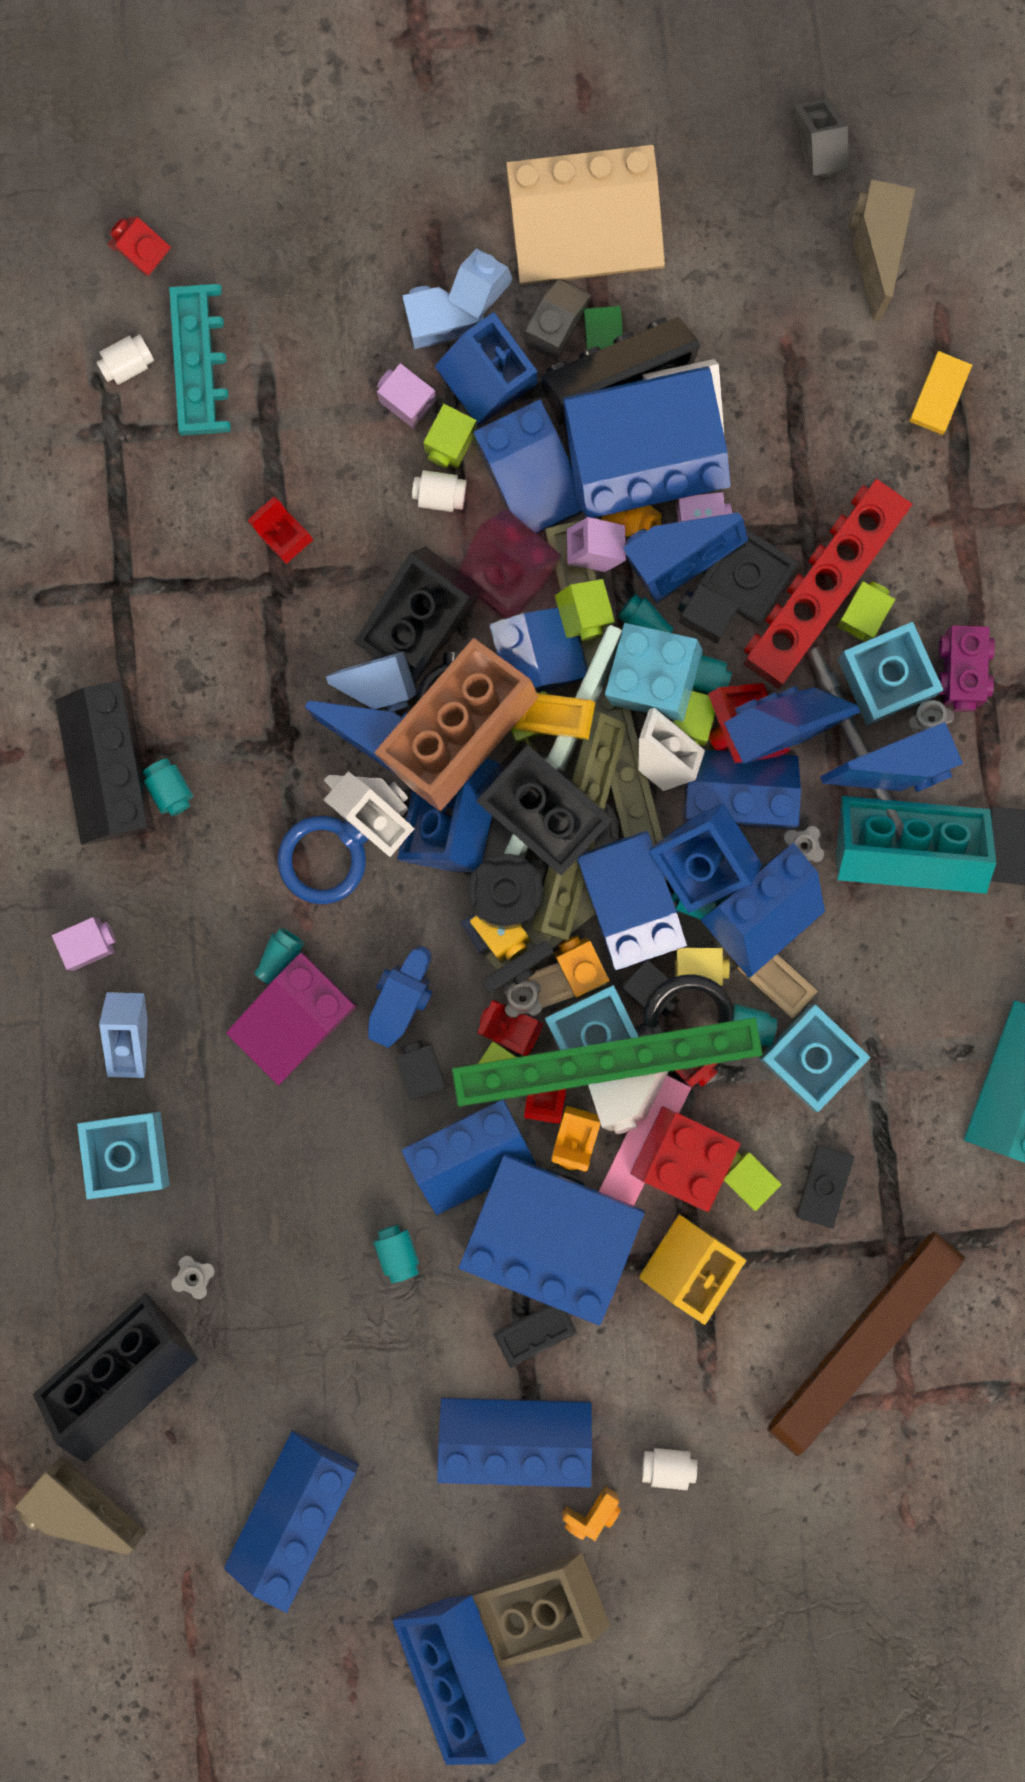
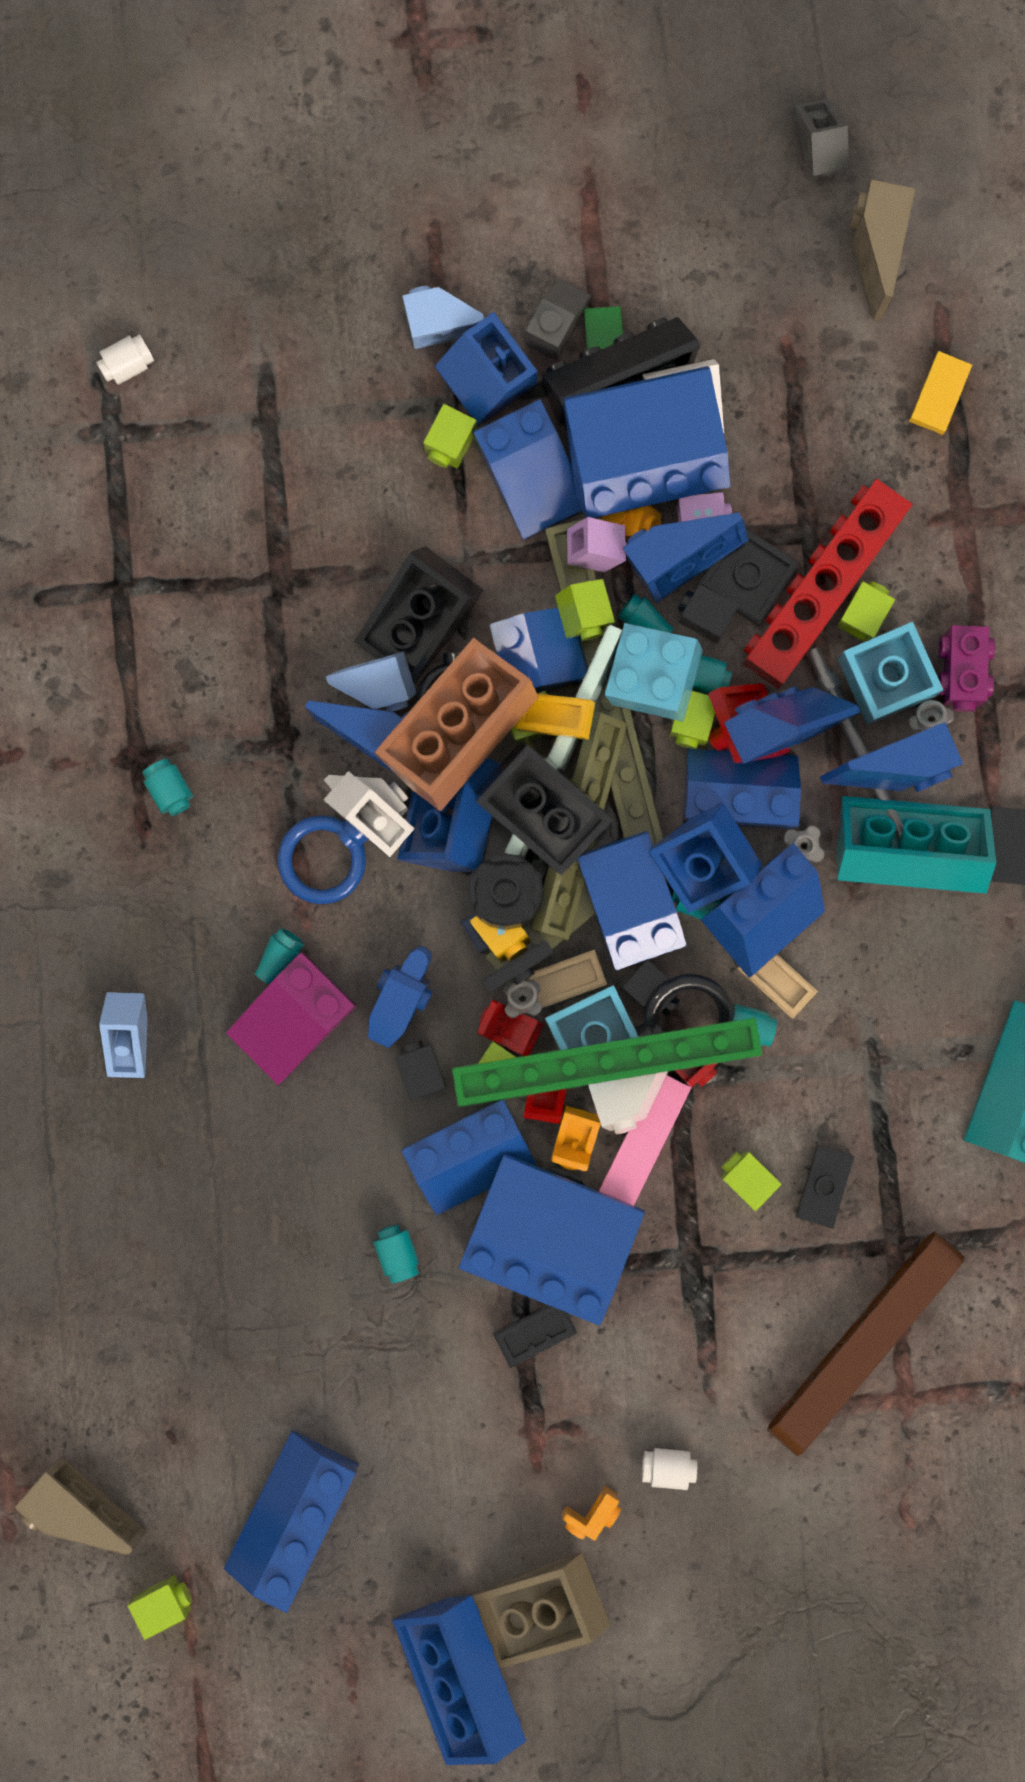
black slope [33,1293,198,1463] -> none
lavender brick [52,917,116,971] -> none
black slope [55,681,155,845] -> none
medium azure brick [77,1111,170,1200] -> none
red bracket [107,217,171,276] -> none
teal hinge [169,284,231,436] -> none
light grey plate [171,1256,215,1299] -> none
red bracket [248,497,313,564] -> none
lavender brick [377,363,436,429] -> none
white brick [412,470,467,512] -> none
blue slope [437,1397,592,1487] -> none
light blue slope [447,248,512,319] -> none
clear pink slope [459,509,562,619] -> none
tan slope [506,145,665,286] -> none
light orange bracket [553,935,610,997] -> none
red brick [630,1106,741,1213] -> none
yellow slope [638,1214,746,1325] -> none
white slope [639,708,705,791] -> none
light yellow brick [675,948,730,986] -> none
medium azure brick [758,1004,871,1112] -> none
none -> lime brick [127,1574,192,1640]

